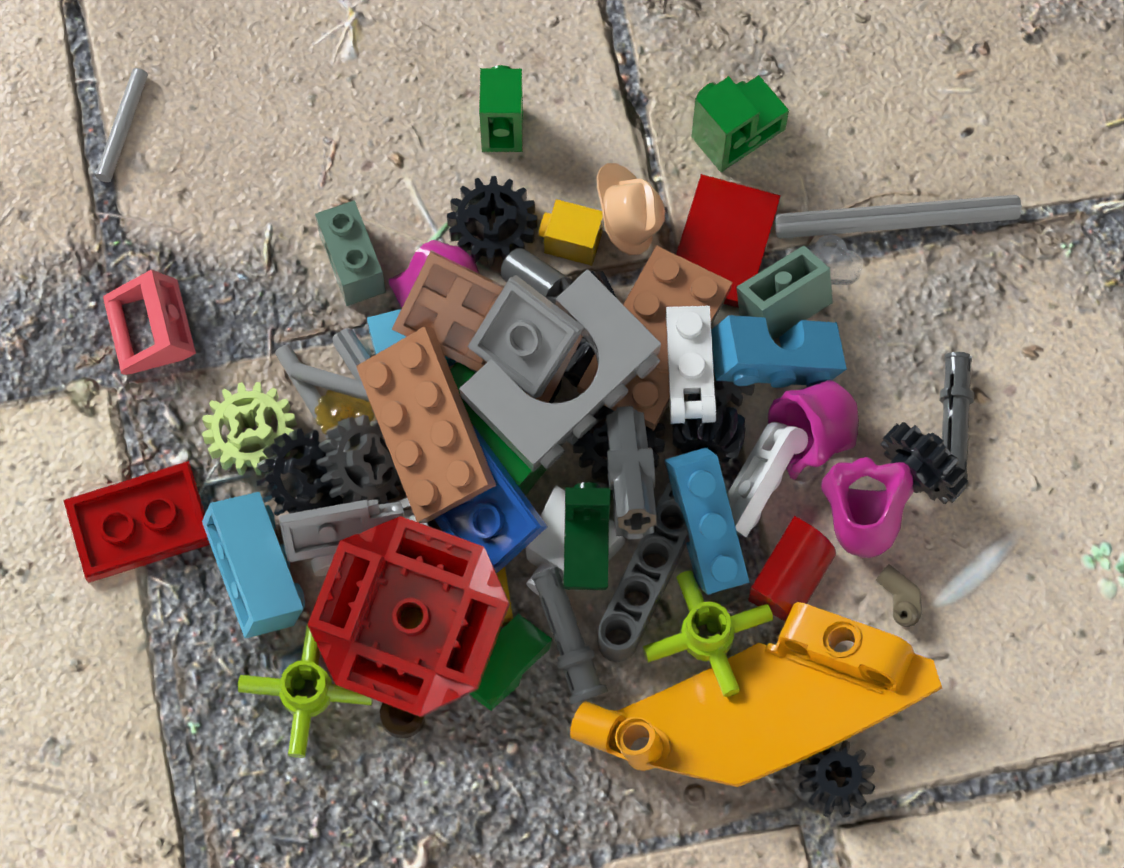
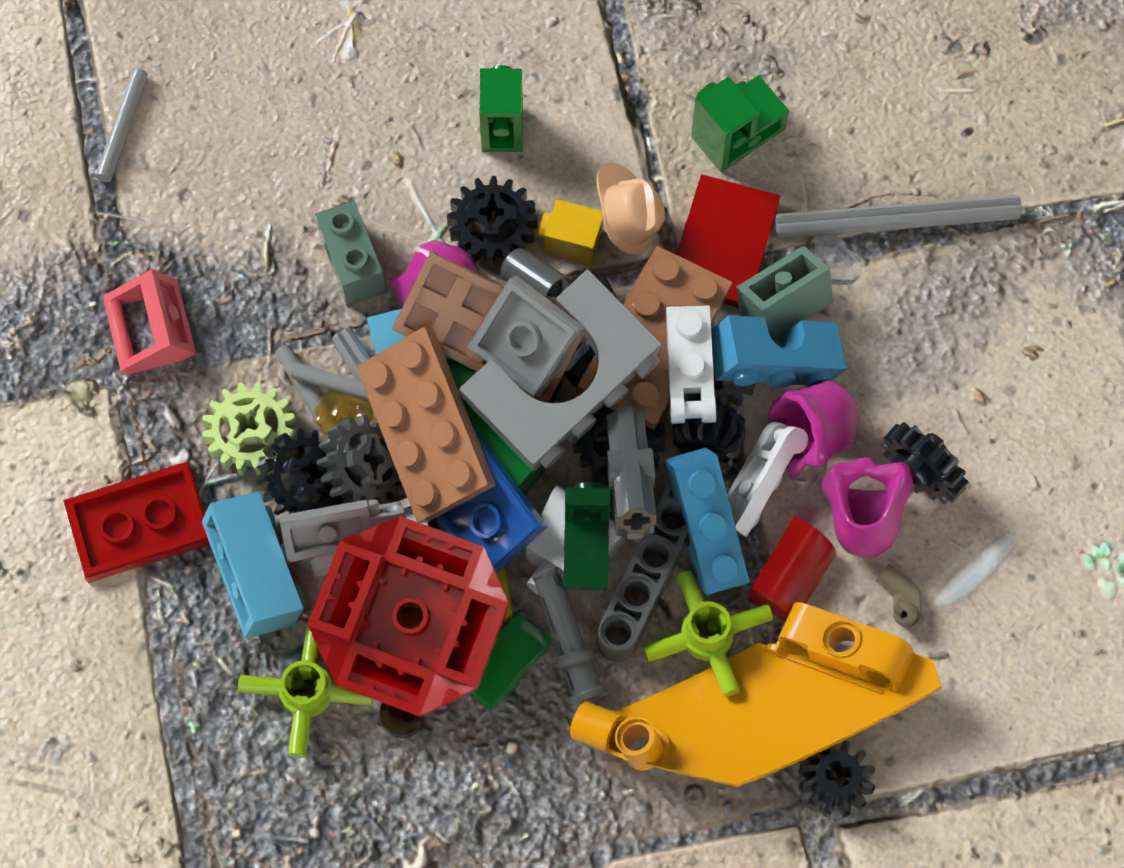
dark grey pin [939,352,974,479] -> none

